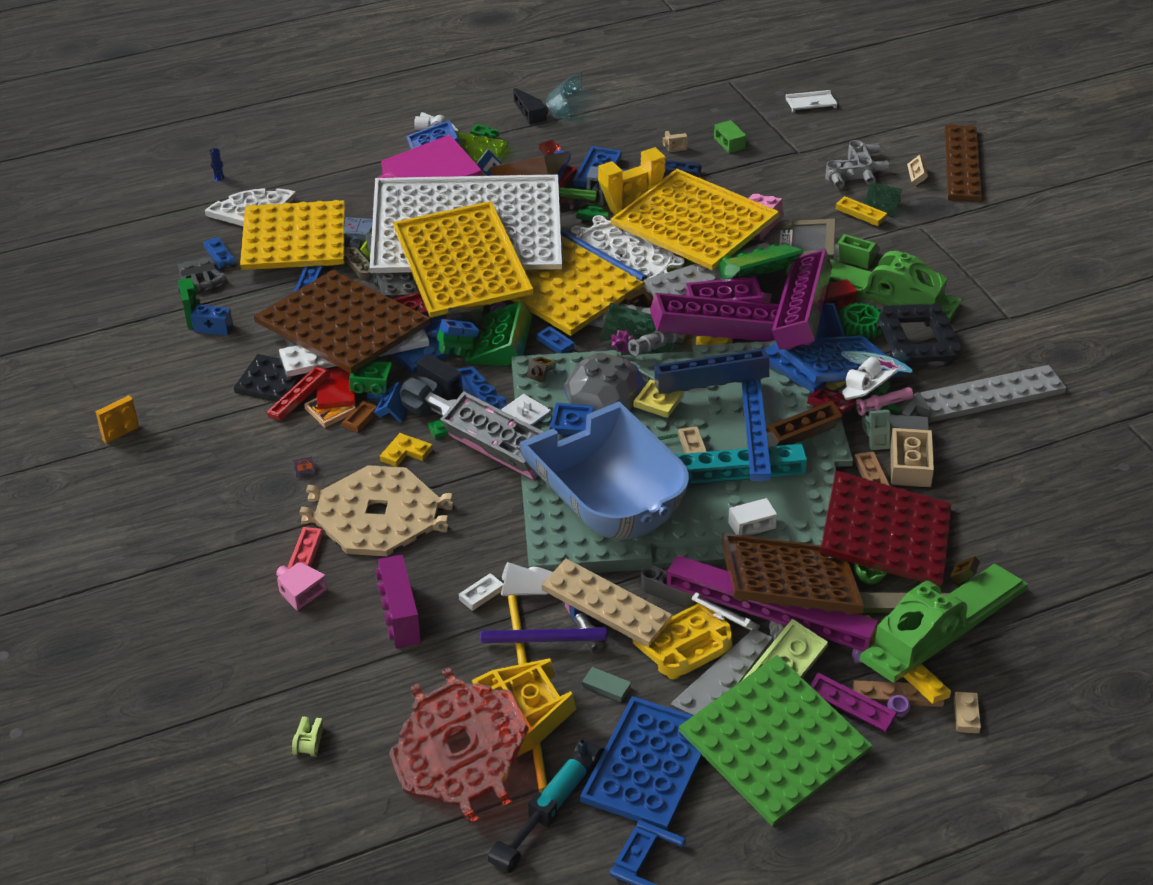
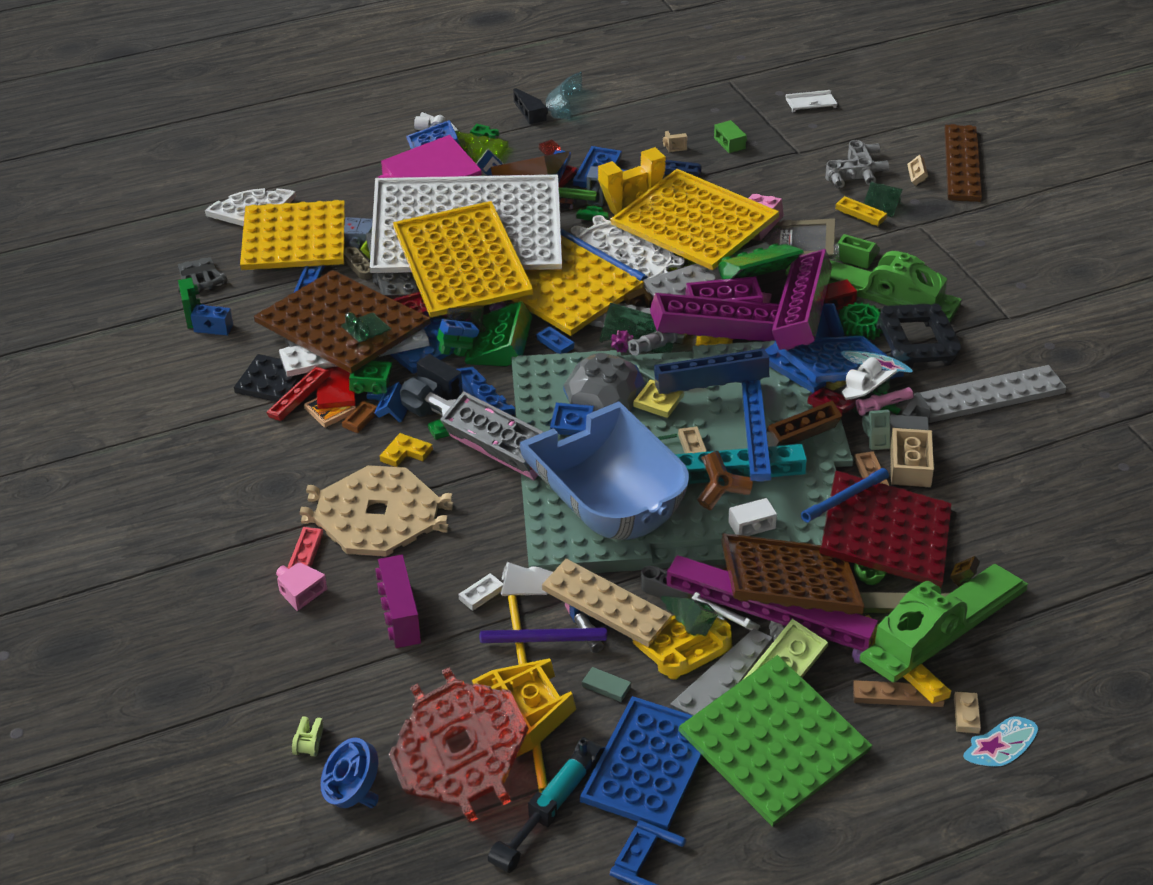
light orange plate [95,395,139,444] -> none
blue plate [203,237,236,270] -> none
clear blue pin [209,148,224,181] -> none
clear purple tile [293,456,315,478] -> none
white piece [501,394,551,426] -> none
dark brown bracket [527,356,557,382] -> none
magenta plate [810,673,897,734] -> none
medium lavender plate [887,695,910,717] -> none
none -> blue piece [321,738,378,808]
none -> clear green hinge [341,312,391,343]
none -> clear green slope [660,596,718,636]
none -> dark orange piece [697,451,753,510]
none -> blue piece [801,468,889,523]
none -> sticker [963,716,1038,766]

